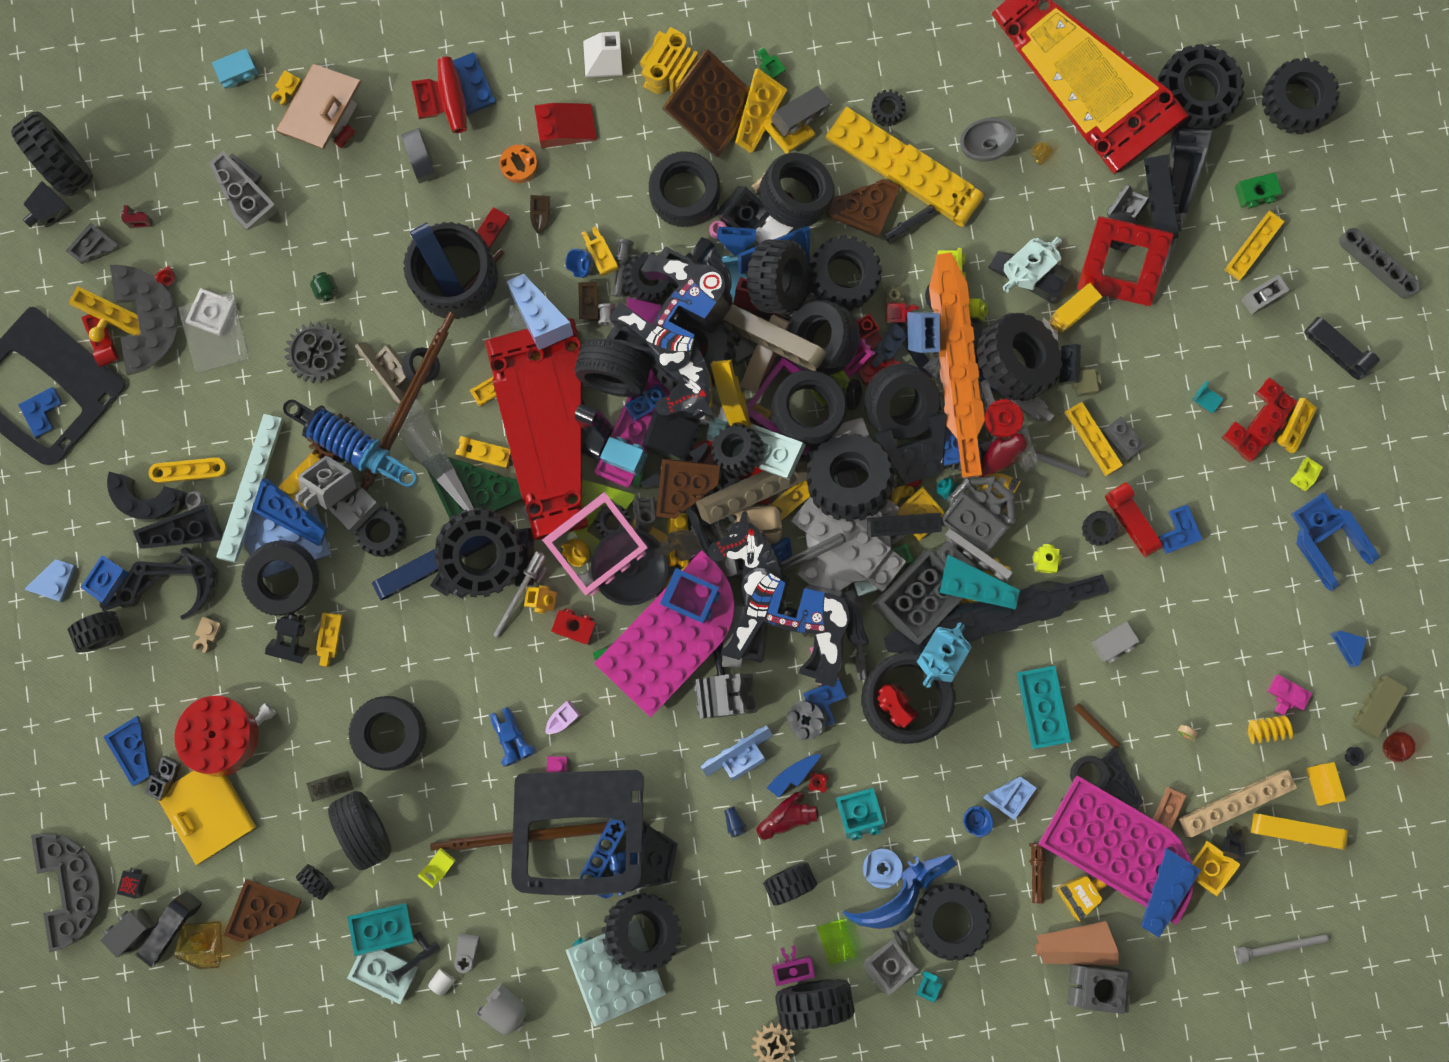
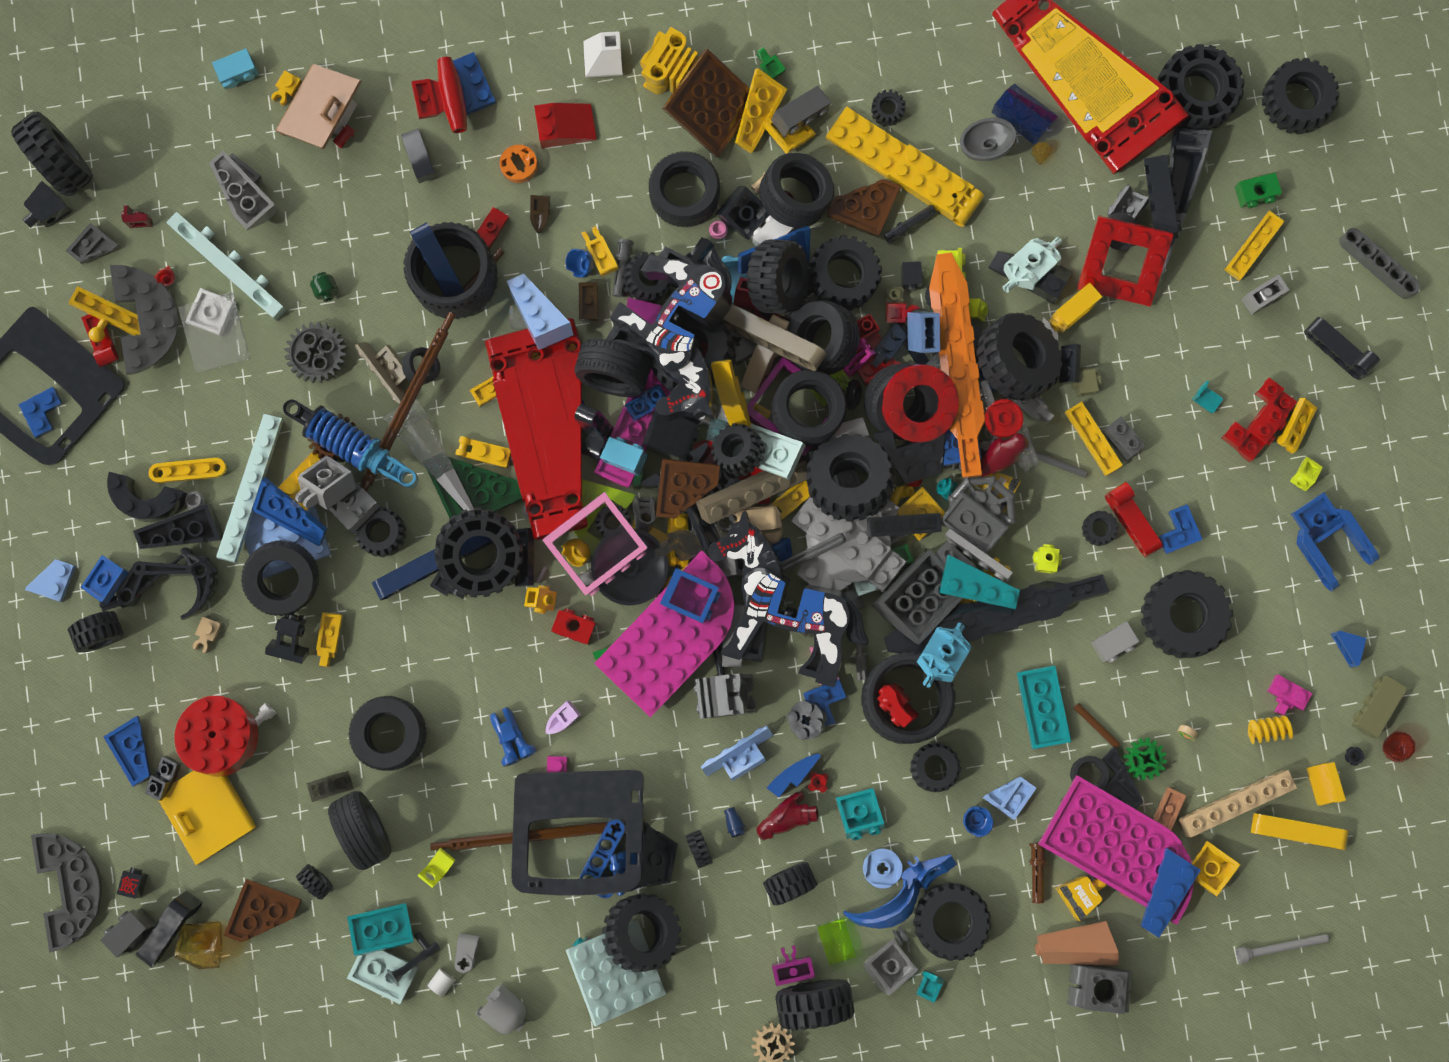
light grey piece [493,551,546,638] -> none
light grey bush [598,304,615,326] -> none
blue slope [717,226,756,257] -> none
black plate [1223,826,1245,861] -> none
none -> light aqua piece [166,212,287,321]
none -> black tyre [685,830,713,869]
none -> red plate [882,364,959,442]
none -> black brick [901,262,922,292]
none -> black tyre [910,743,961,792]
none -> clear blue slope [992,83,1059,145]
none -> green gear [1123,738,1167,780]
none -> black tyre [1141,570,1233,659]

